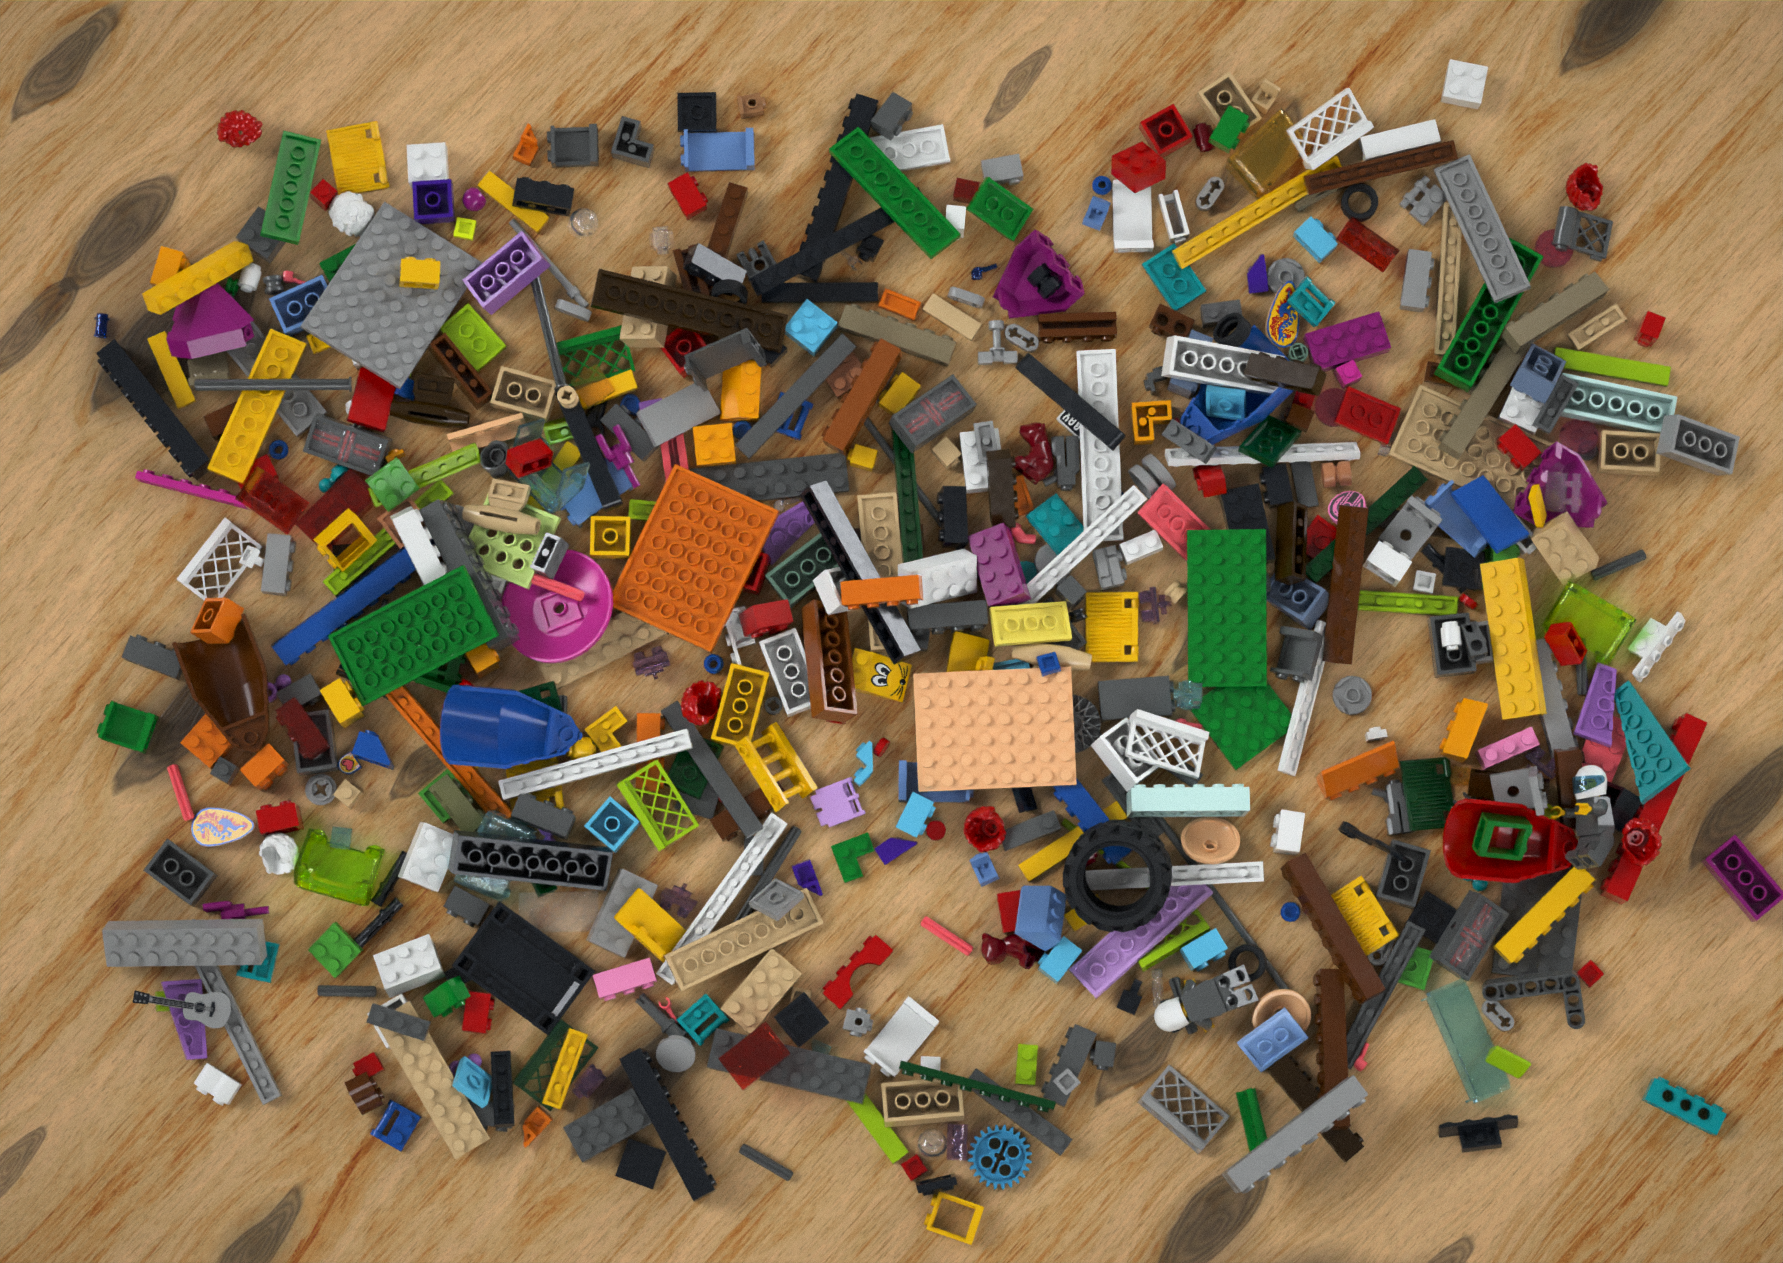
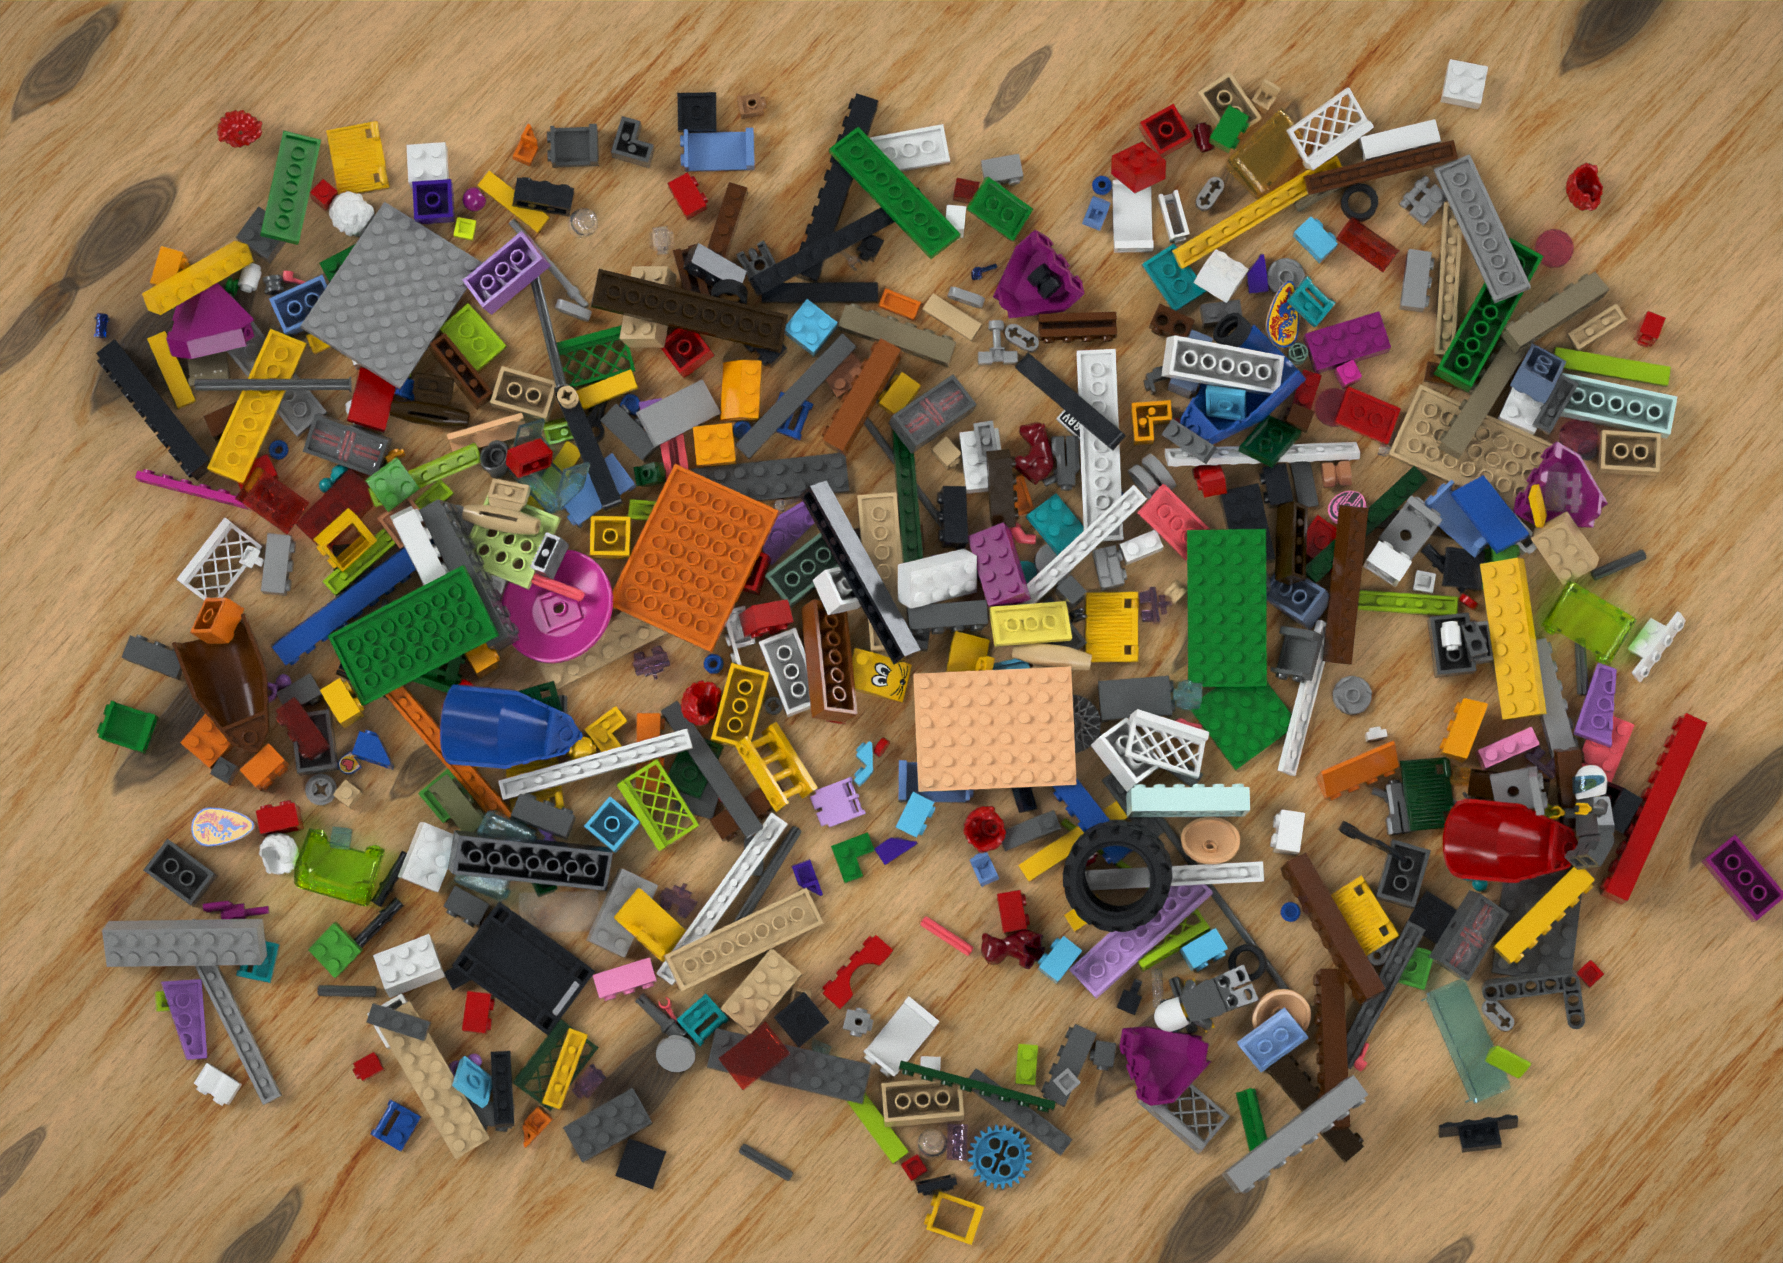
light grey piece [133,990,232,1029] -> none
coral axle [167,764,195,821] -> none
reddish brown brick [345,1072,385,1115] -> none
yellow brick [399,257,440,289] -> none
green brick [423,975,471,1018] -> none
clear yellow piece [570,363,615,409] -> none
magenta plant [595,424,640,489] -> none
black brick [619,1048,717,1202] -> none
dark grey panel [684,328,767,392] -> none
light grey tile [749,878,804,921] -> none
orange brick [840,575,923,610] -> none
yellow brick [847,444,878,472] -> none
dark grey brick [871,92,913,141] -> none
red tile [926,821,946,841] -> none
medium blue slope [1015,885,1066,951] -> none
blue tile [1036,652,1061,677] -> none
dark brown brick [1243,352,1327,396] -> none
green window [1472,812,1532,861] -> none
red brick [1496,424,1542,471] -> none
red brick [1544,622,1587,666] -> none
dark grey piece [1552,206,1613,262] -> none
teal wing [1614,680,1691,804] -> none
red hair [1621,818,1662,867] -> none
teal brick [1642,1077,1727,1136] -> none
light grey brick [1656,414,1740,476] -> none
none -> dark green brick [633,462,666,487]
none -> magenta panel [1119,1026,1211,1106]
none -> white brick [1194,249,1249,303]

